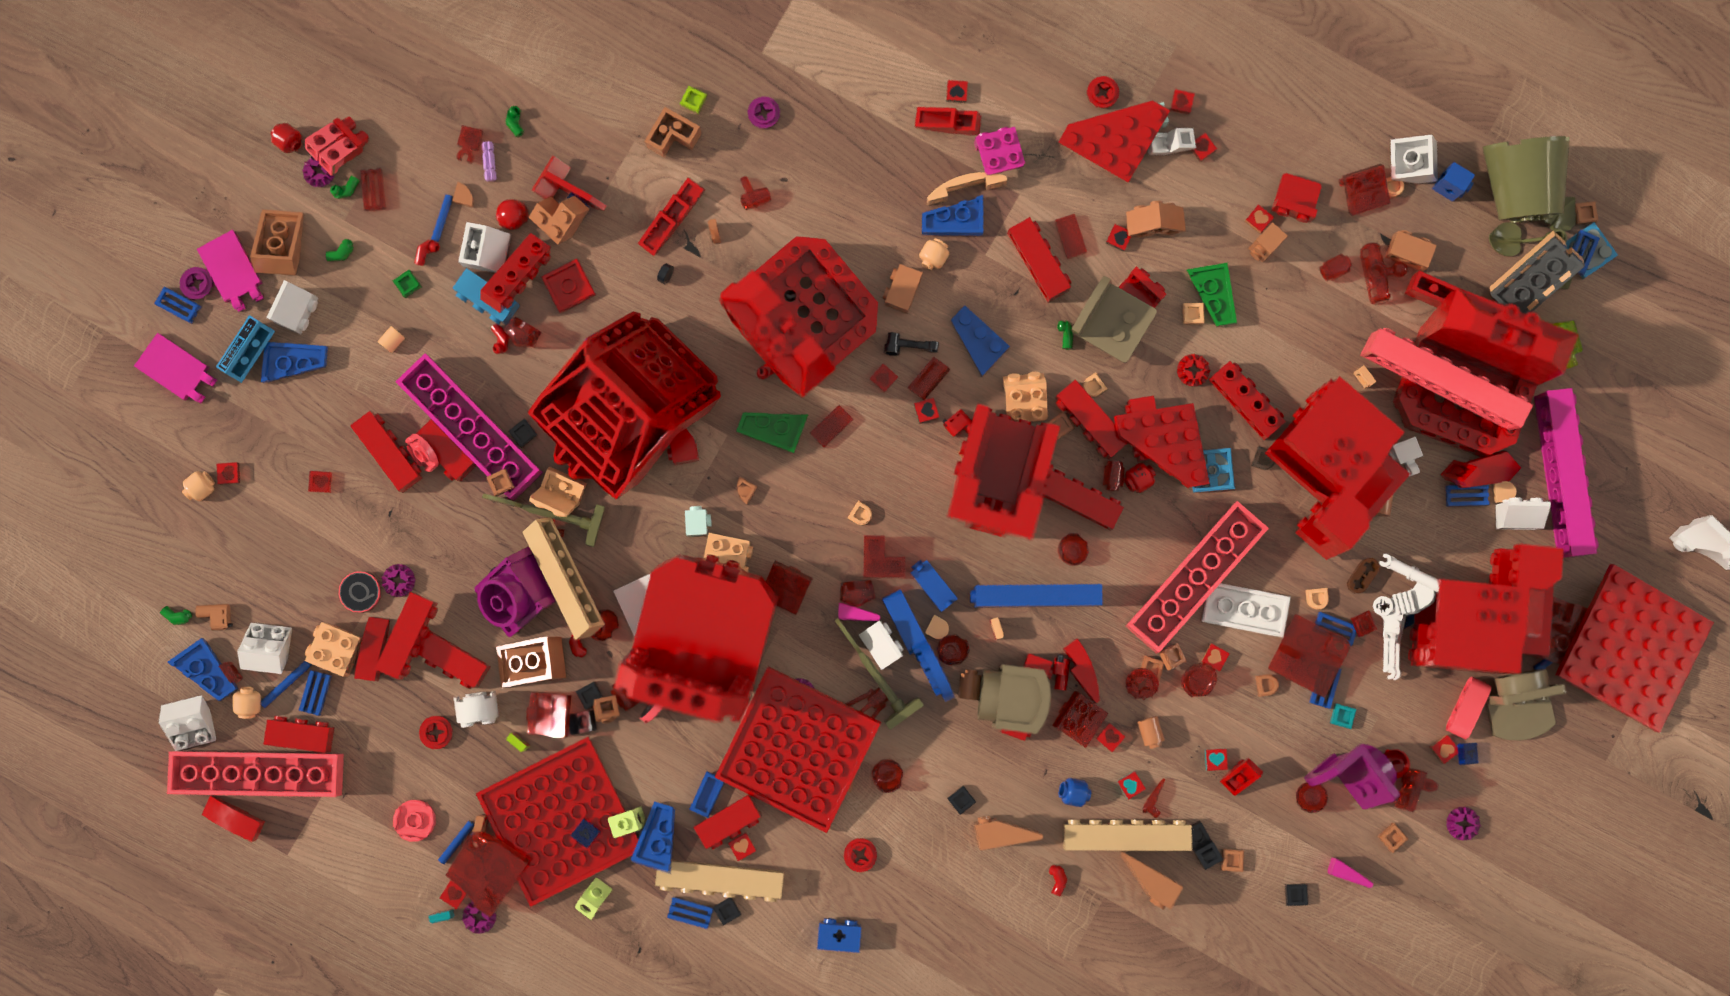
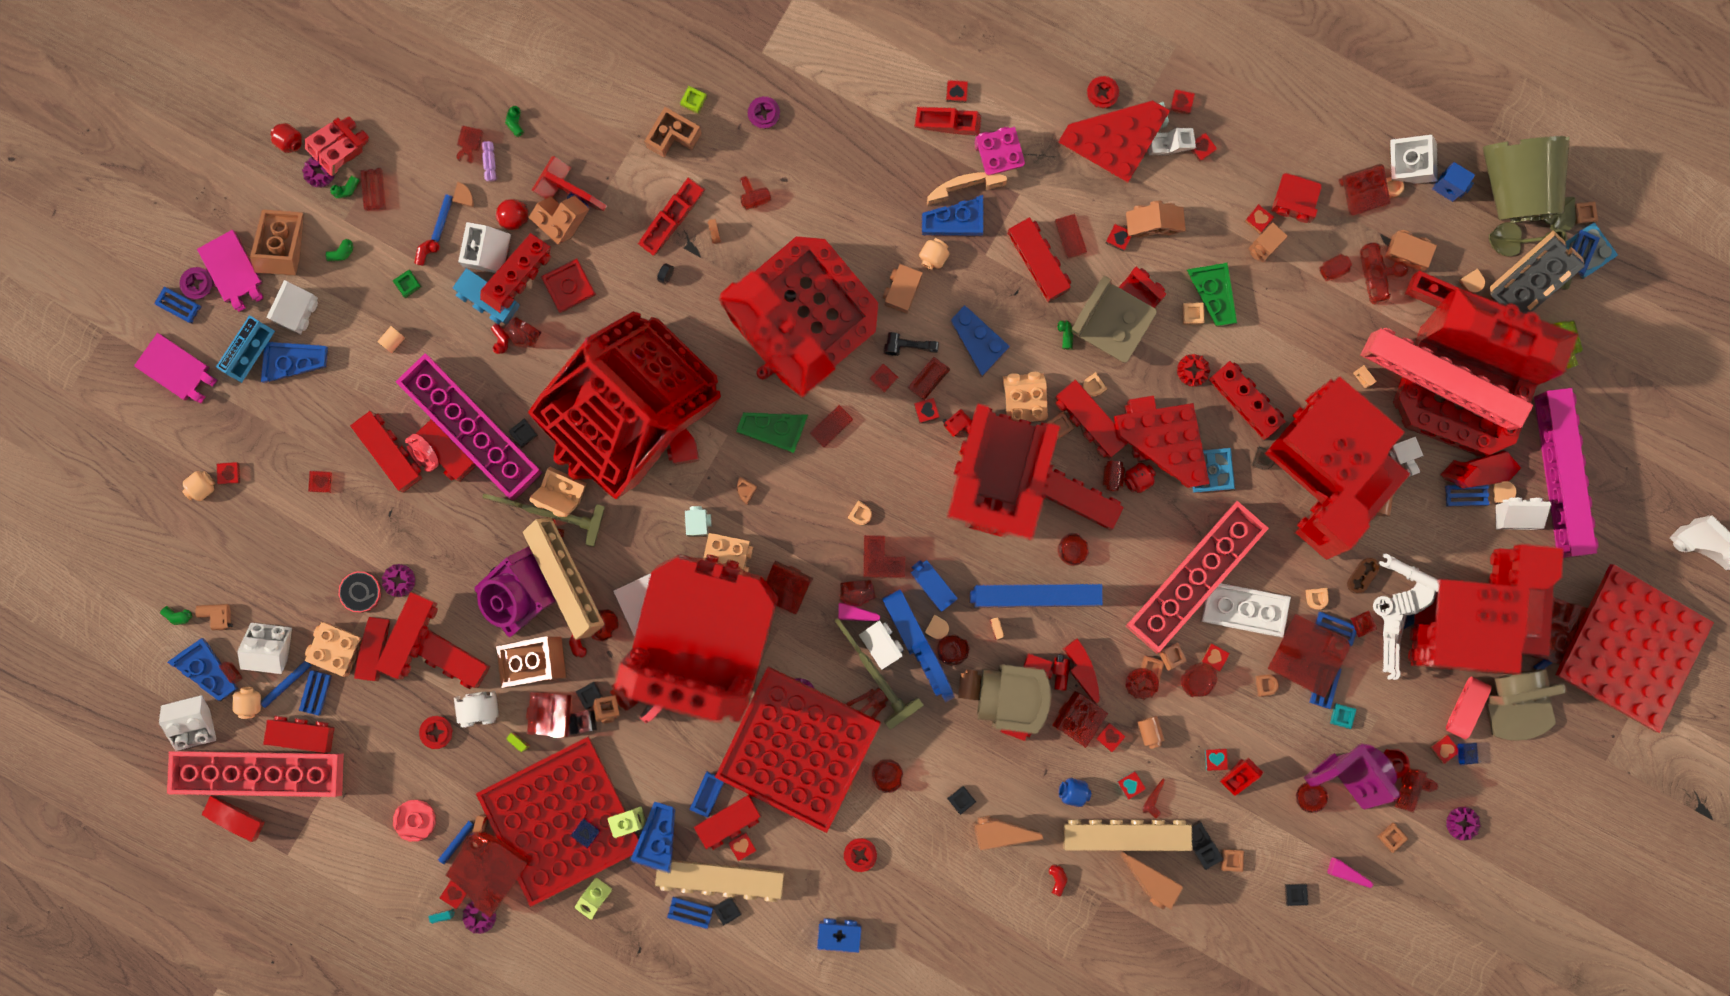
nougat tile [486,469,515,497] -> none
none -> light nougat tile [1459,269,1485,294]

